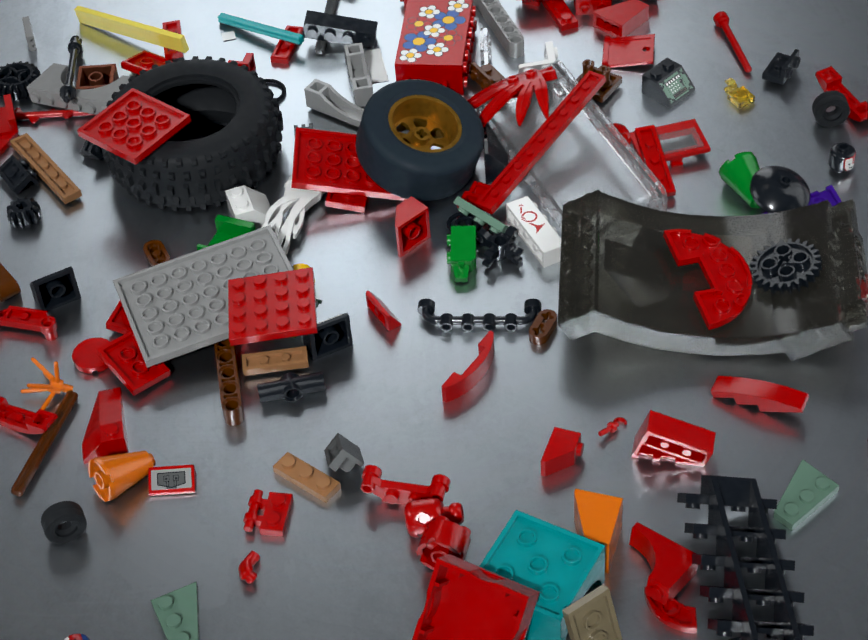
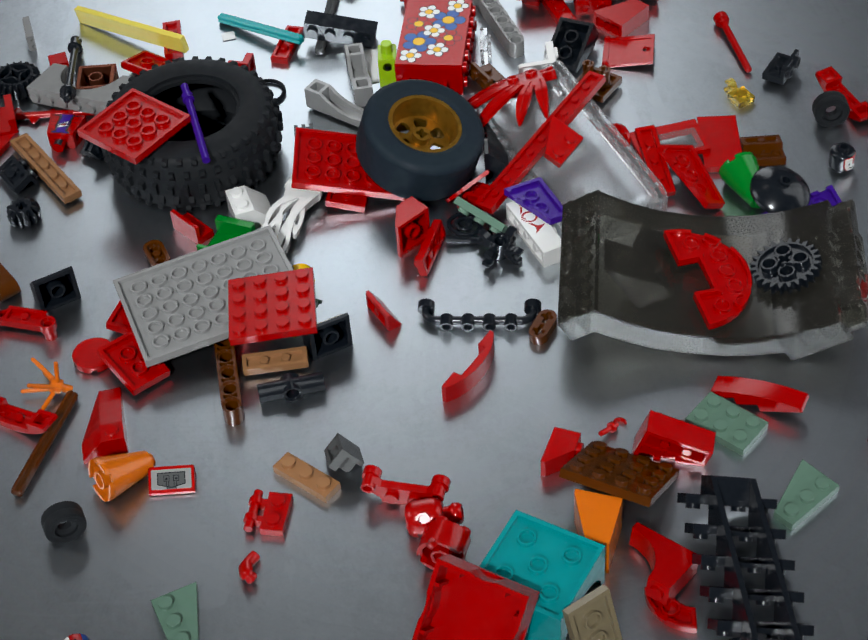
green hinge [447,225,476,282] -> none
black slope [642,58,695,109] -> none
none -> red torso [47,113,87,153]
none -> red tile [48,52,69,66]
none -> red panel [170,209,214,245]
none -> dark purple bar [181,83,210,164]
none -> lime torso [378,40,397,87]
none -> red plate [414,219,446,276]
none -> window [445,169,490,203]
none -> dark purple wing [504,177,569,225]
none -> red wing [544,116,584,168]
none -> black slope [551,17,599,74]
none -> reddish brown plate [559,441,679,508]
none -> red wing [657,145,725,209]
none -> sand green plate [685,391,769,456]
none -> red tile [696,115,742,173]
none -> reddish brown slope [740,135,786,167]

